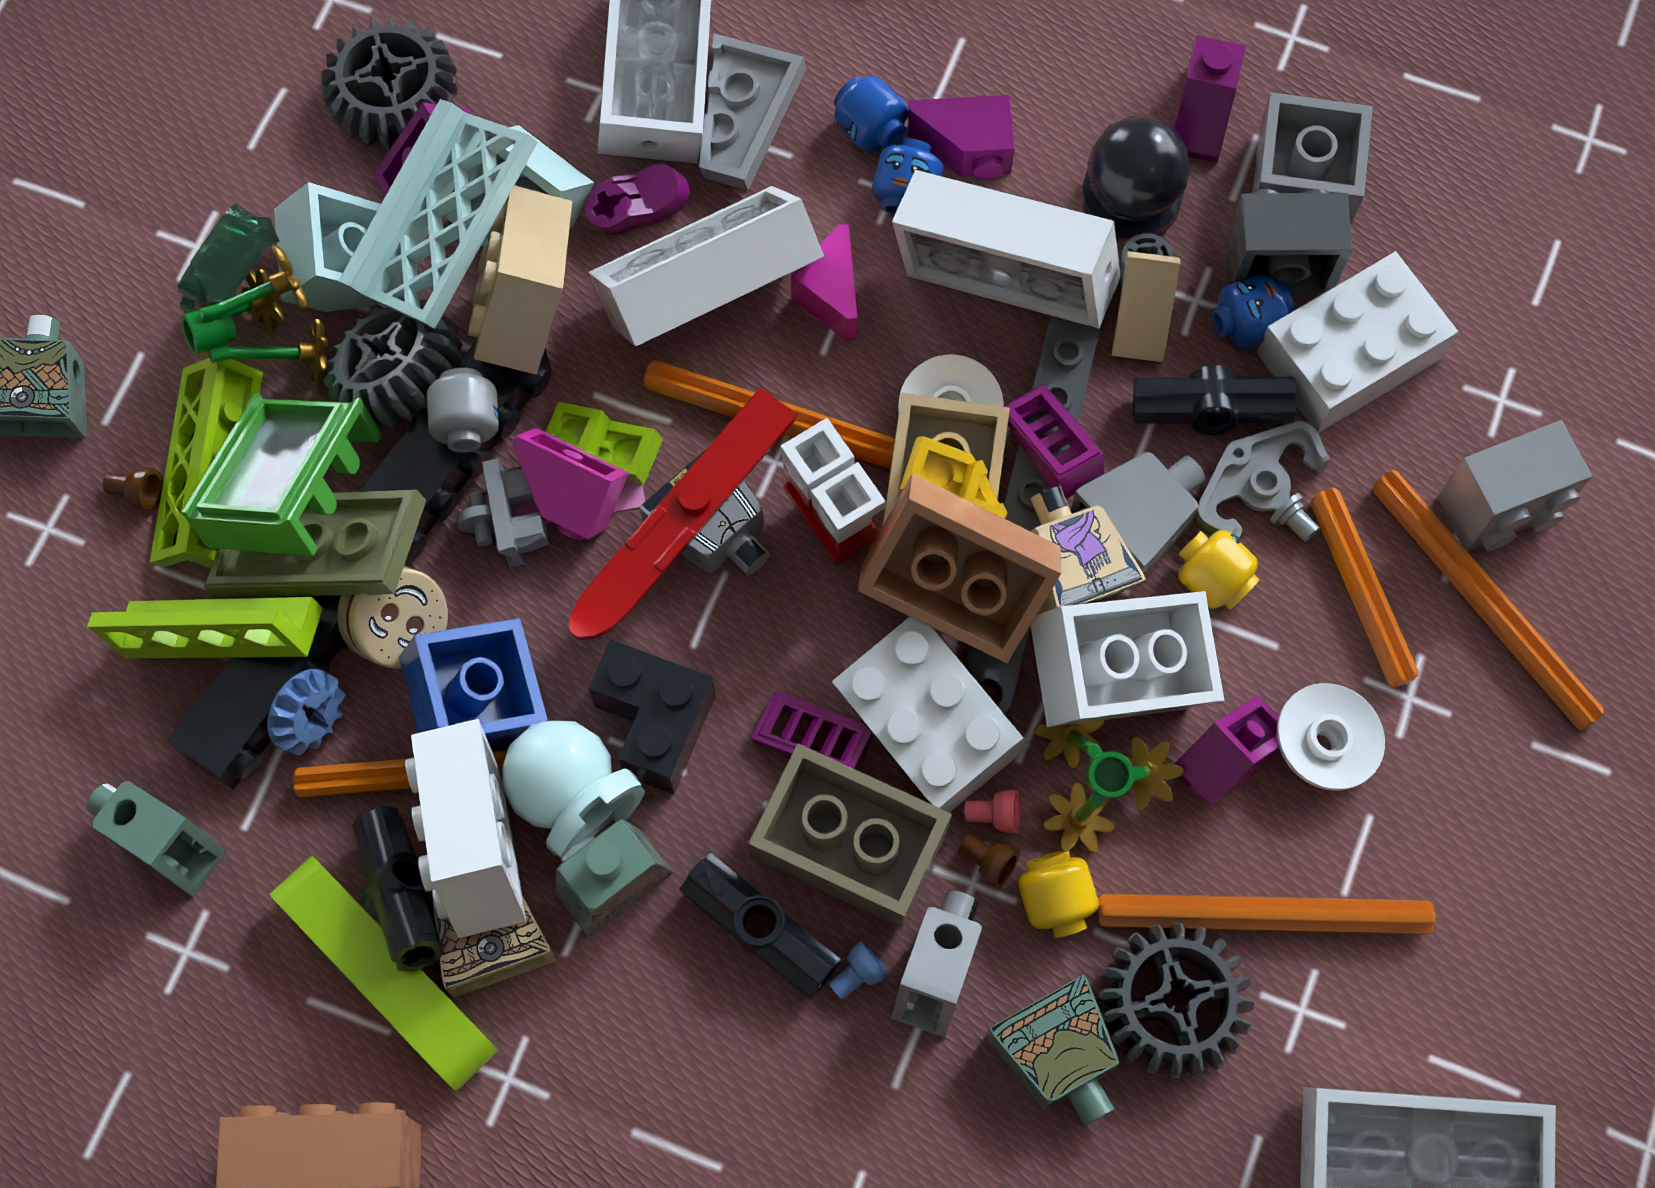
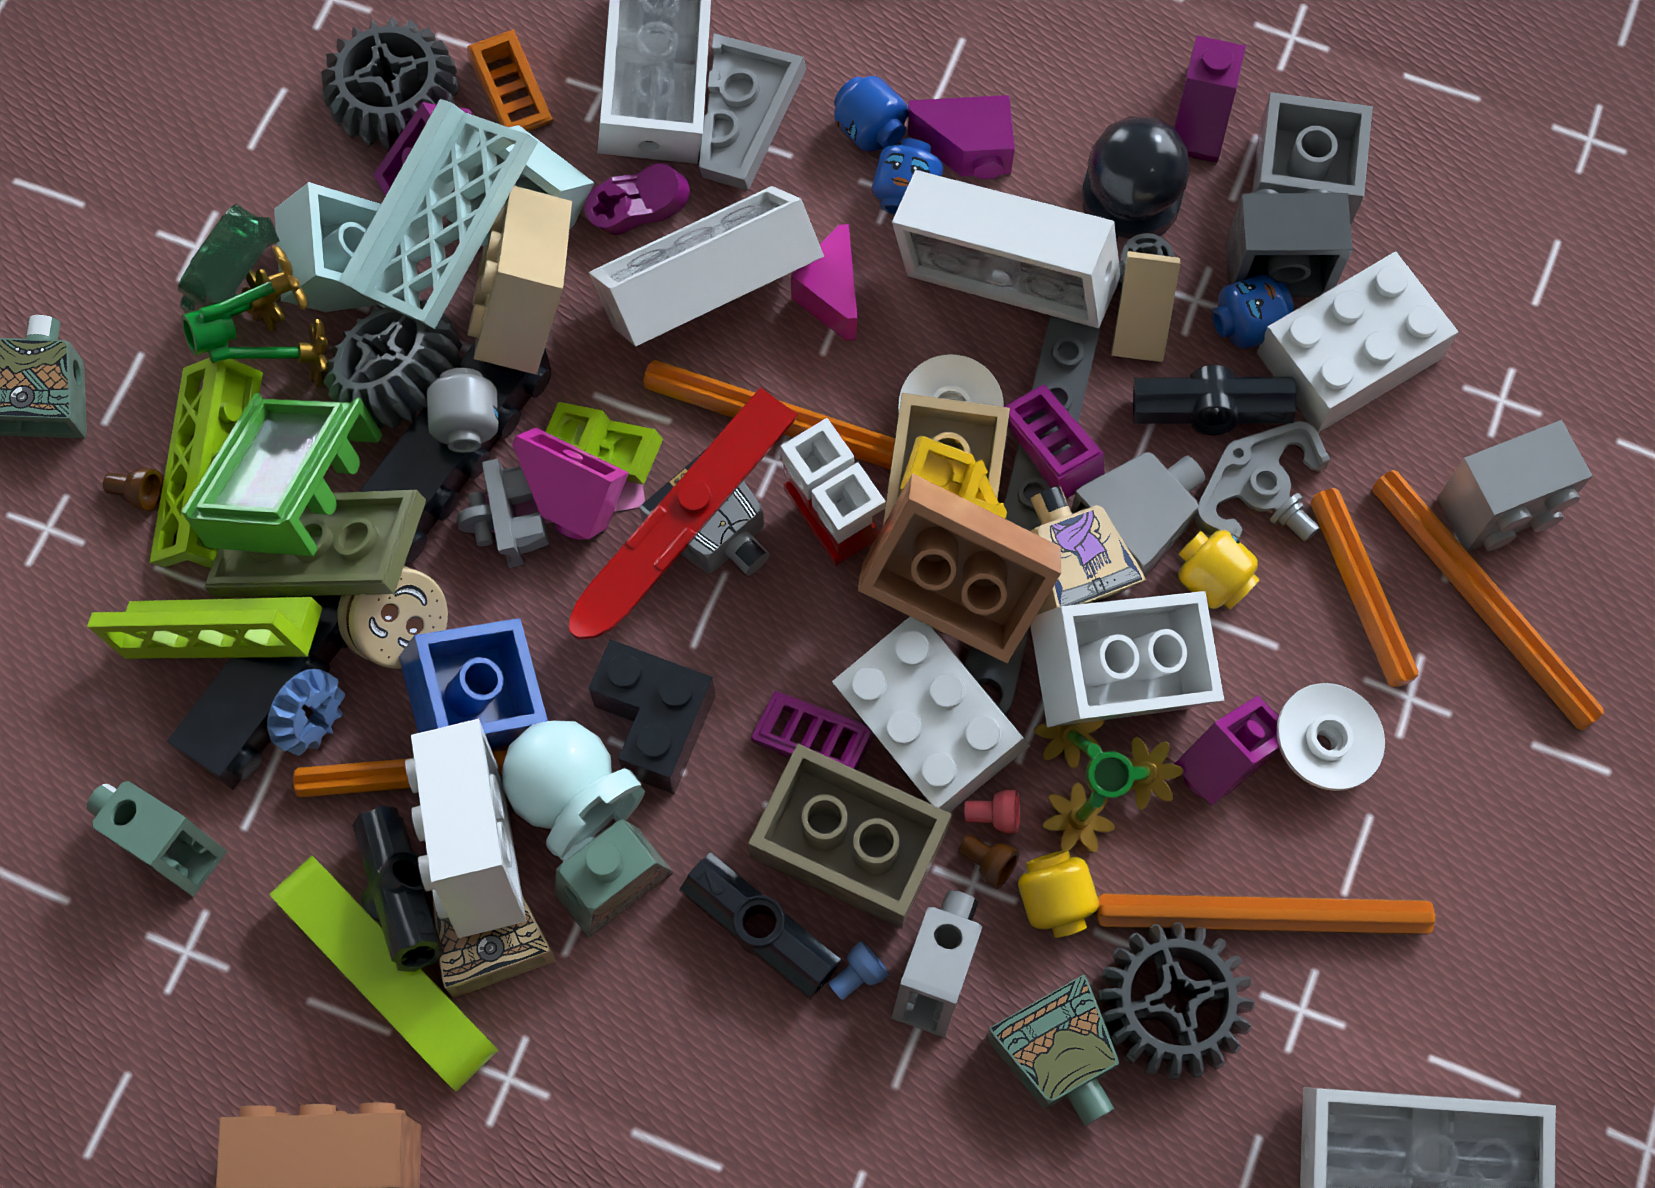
none -> orange slope [467,29,553,132]

